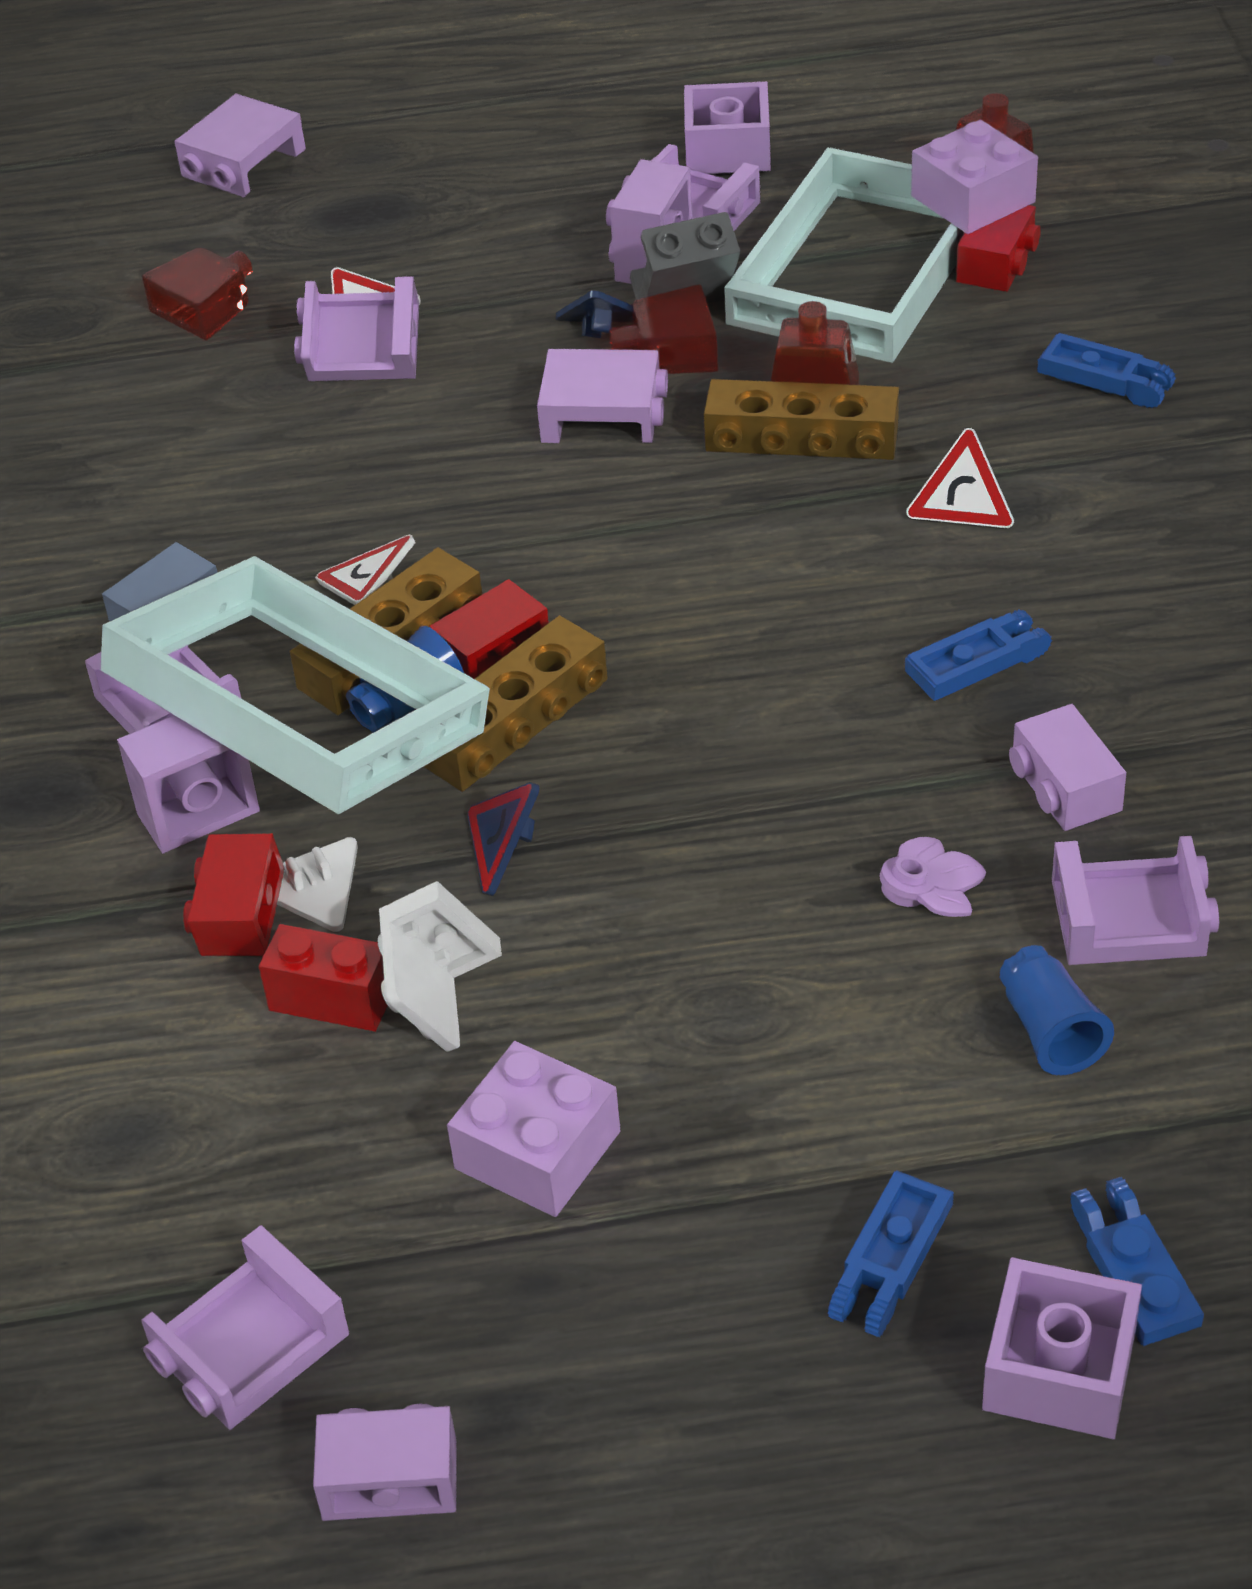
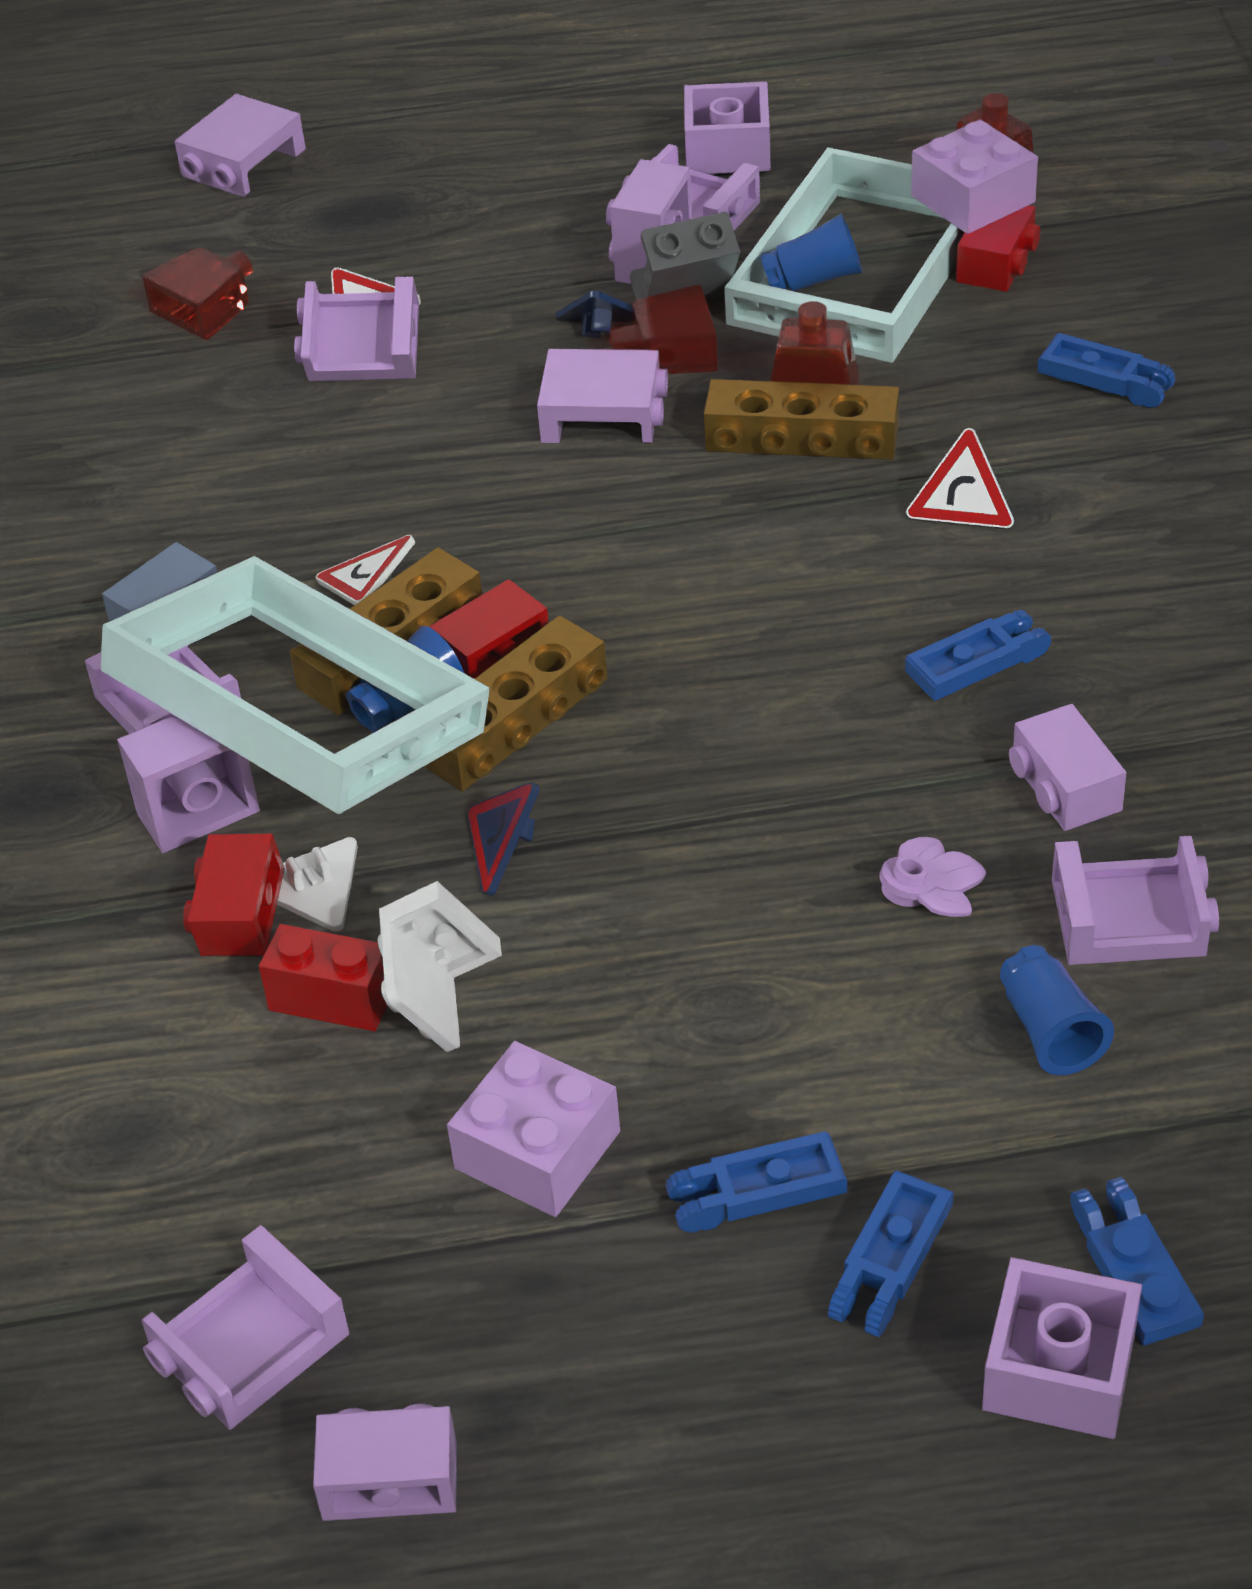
none -> blue hinge [665,1131,847,1233]
none -> blue plant [761,213,863,292]

